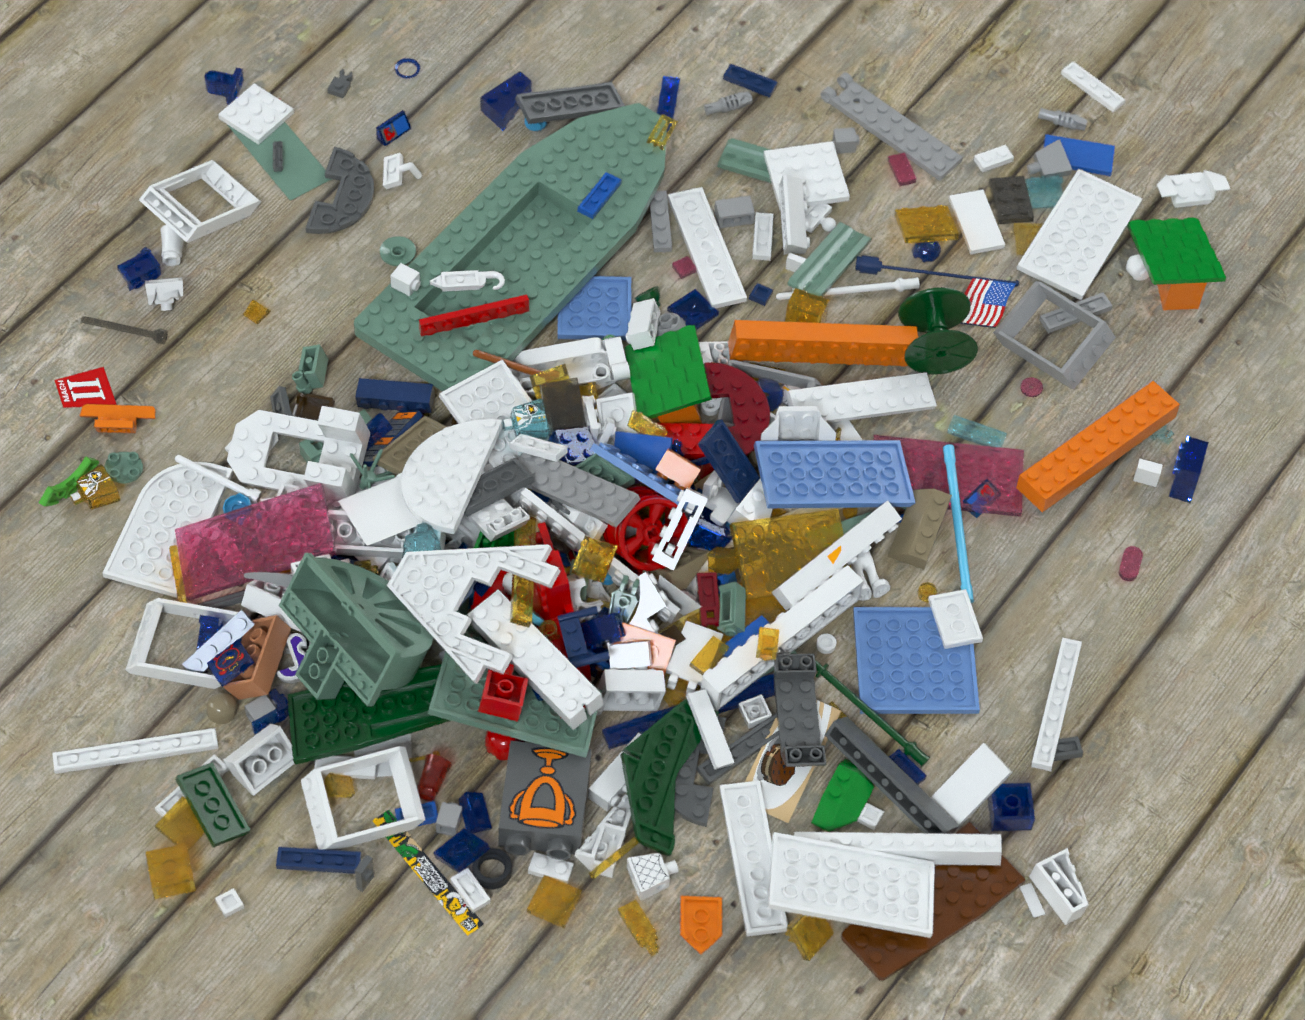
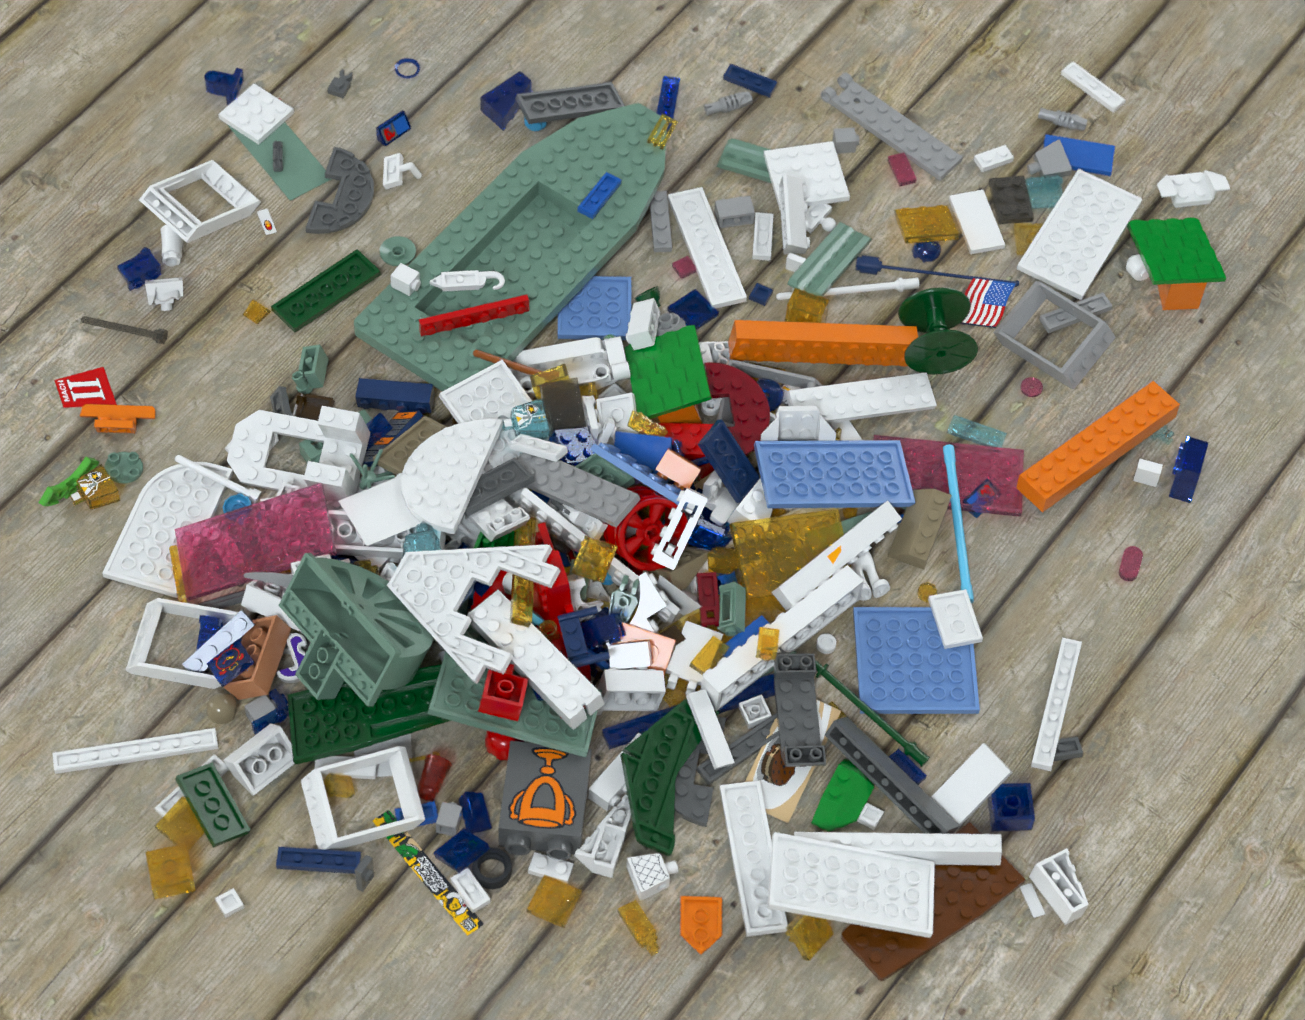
clear yellow bar [589,838,638,879] -> none
none -> white sticker [257,209,277,235]
none -> dark green plate [271,249,381,333]

